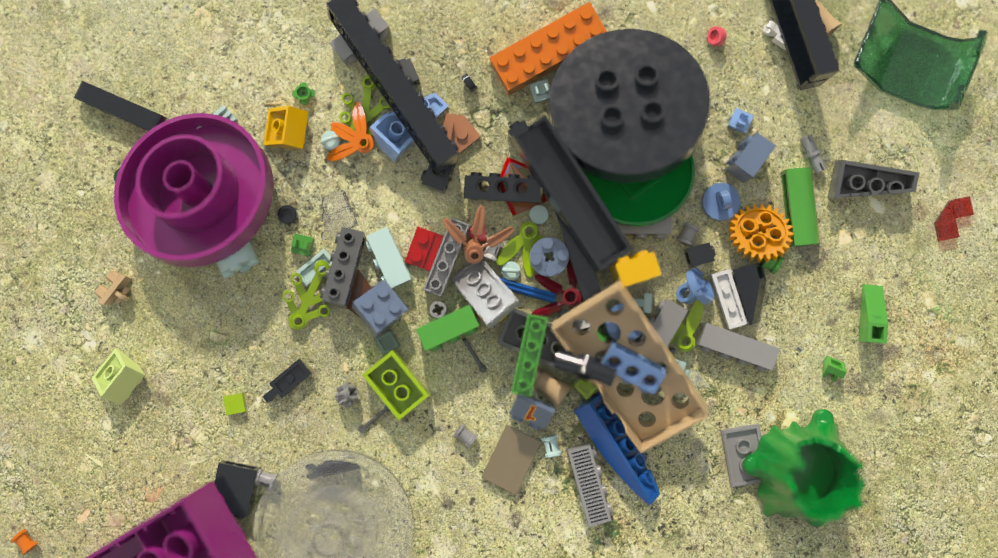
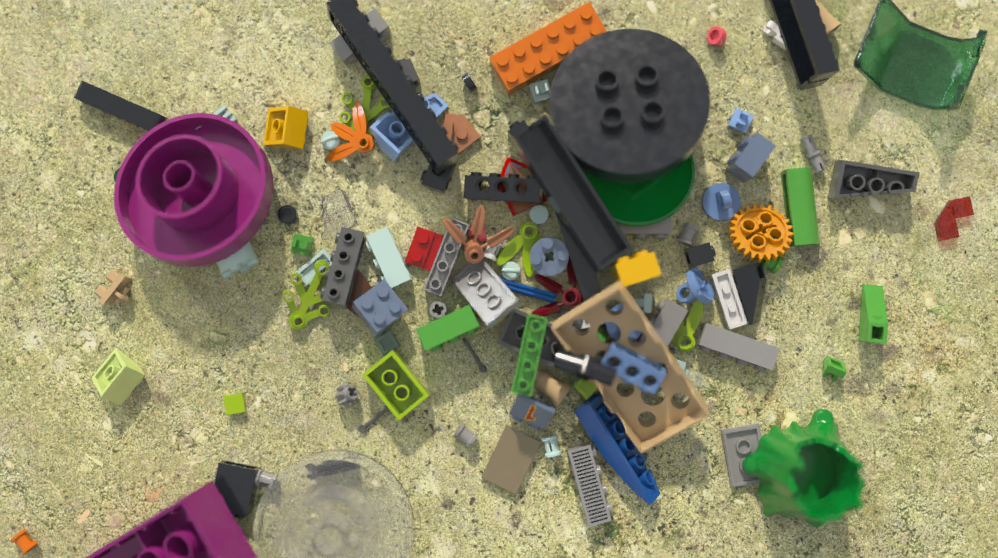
black plate [262,358,312,403] -> none
bright green plate [292,82,315,105] -> none

